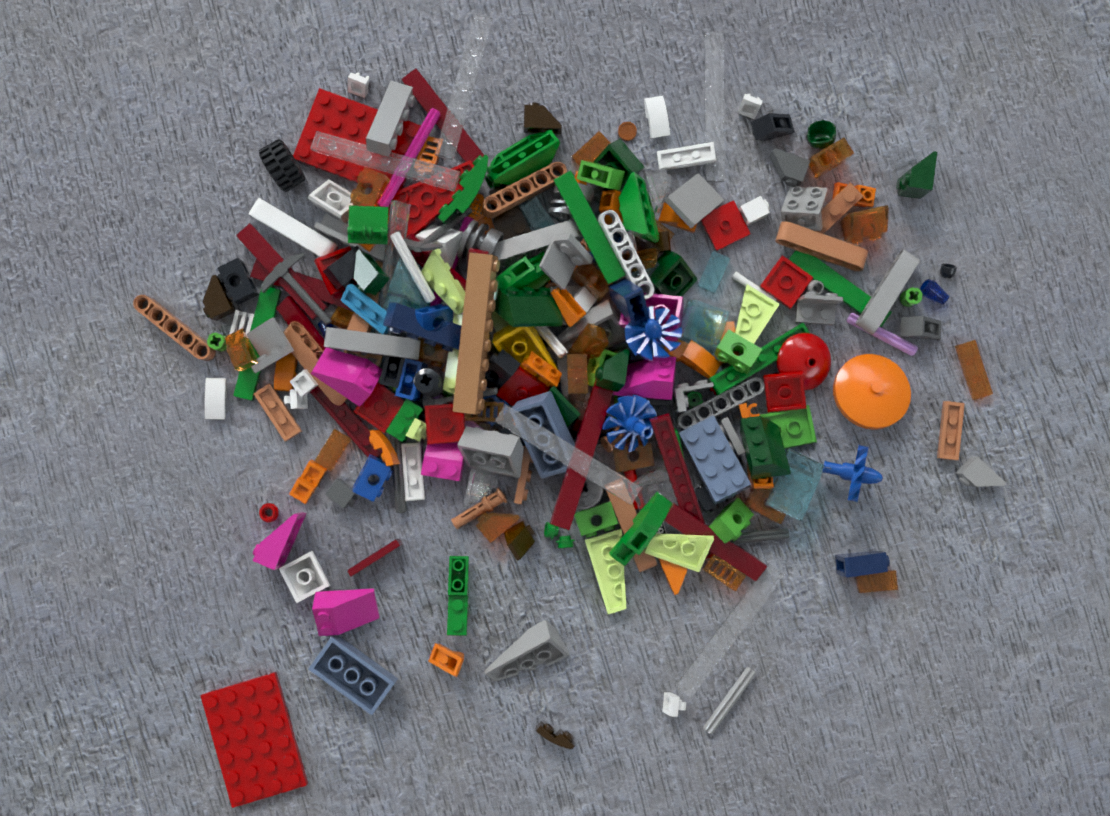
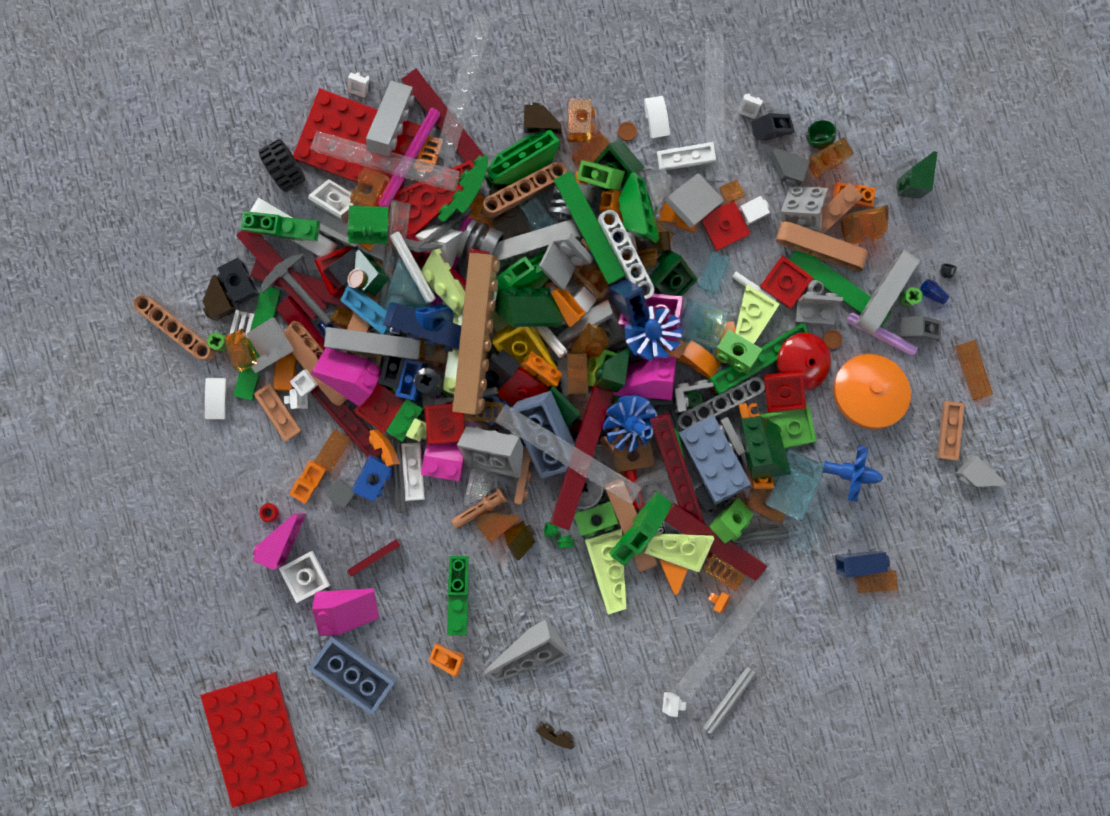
none -> green slope [240,211,320,241]
none -> piece [347,269,366,289]
none -> clear orange brick [568,99,595,143]
none -> orange tile [708,592,732,614]
none -> clear orange tile [719,180,745,204]
none -> dark orange piece [822,330,842,349]

